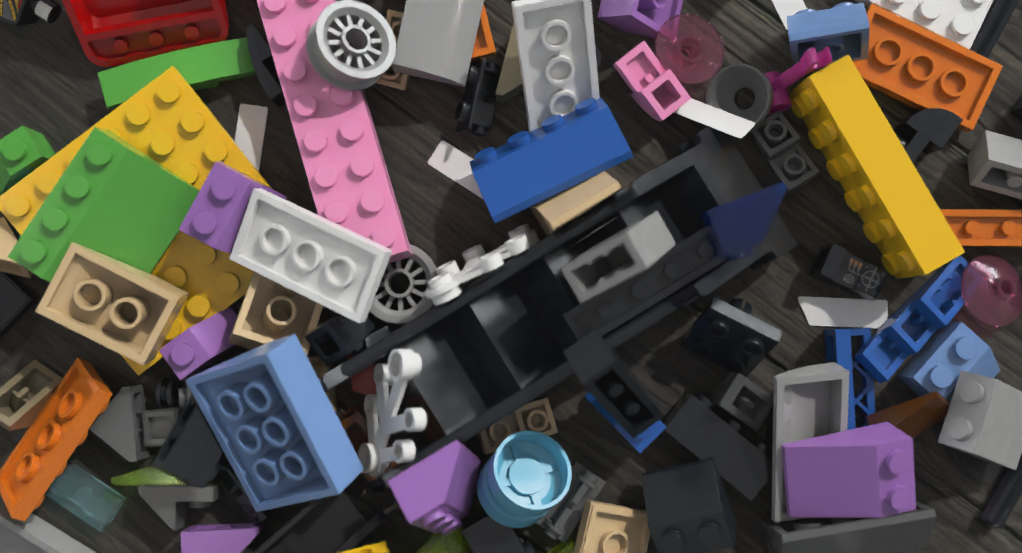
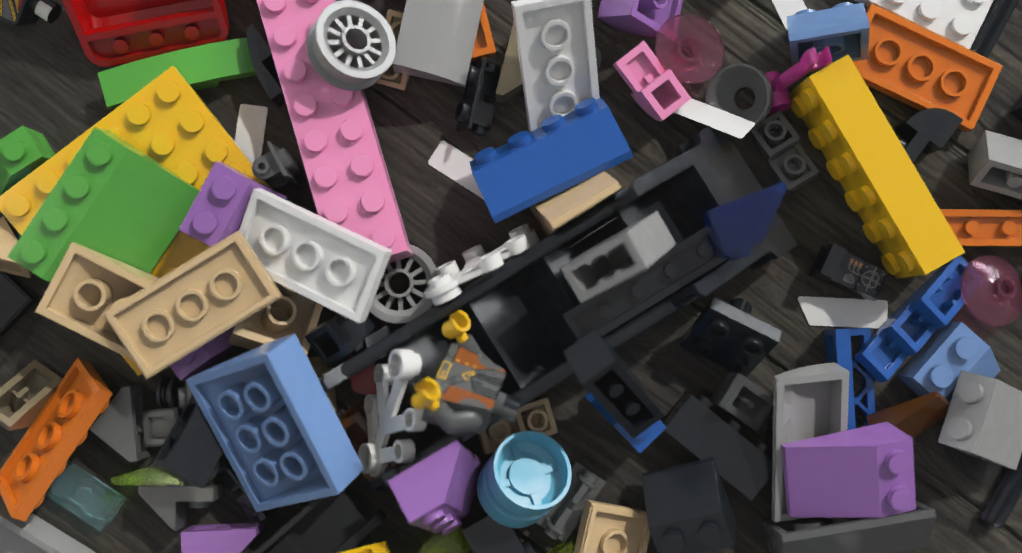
none -> tan tile [102,230,283,380]
none -> dark grey hinge [252,141,303,188]
none -> torso [411,310,522,434]

